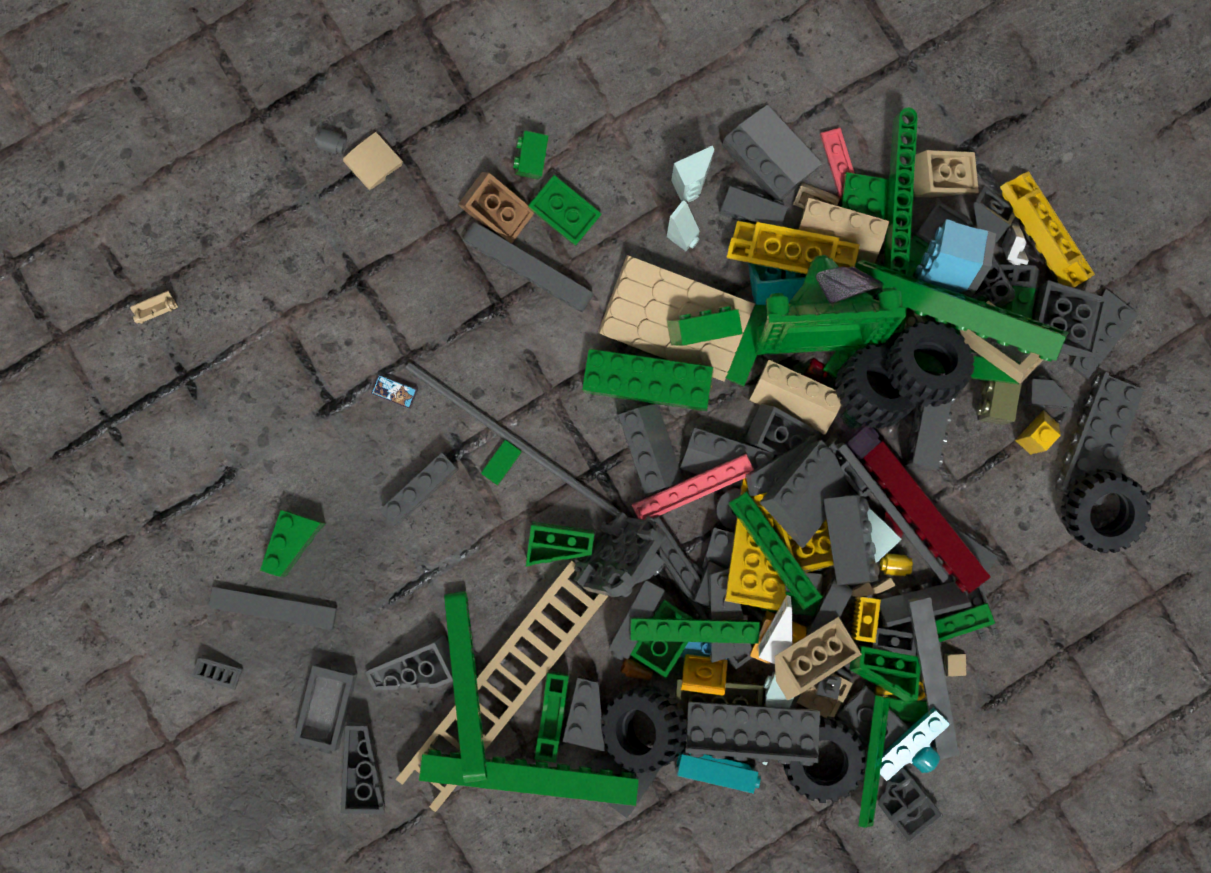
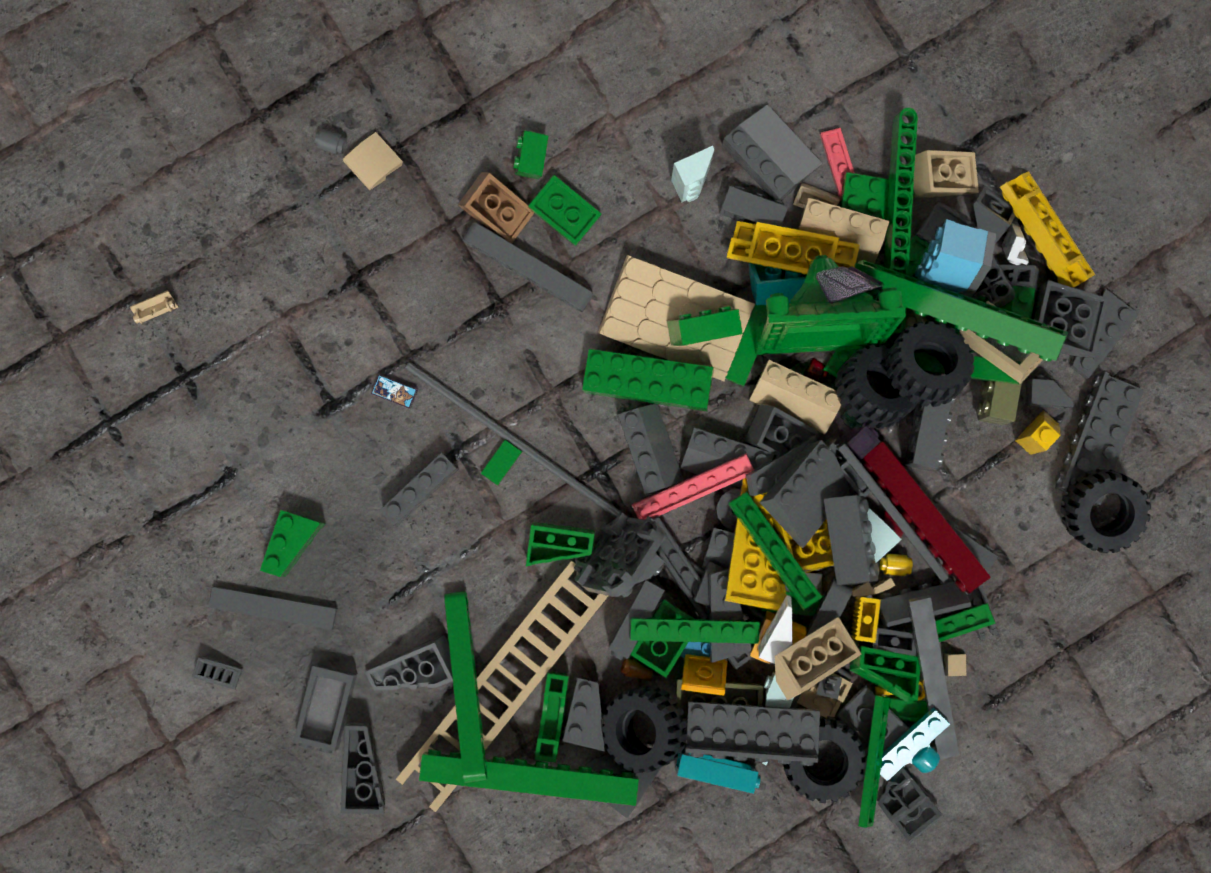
light aqua slope [667,200,700,251] -> none

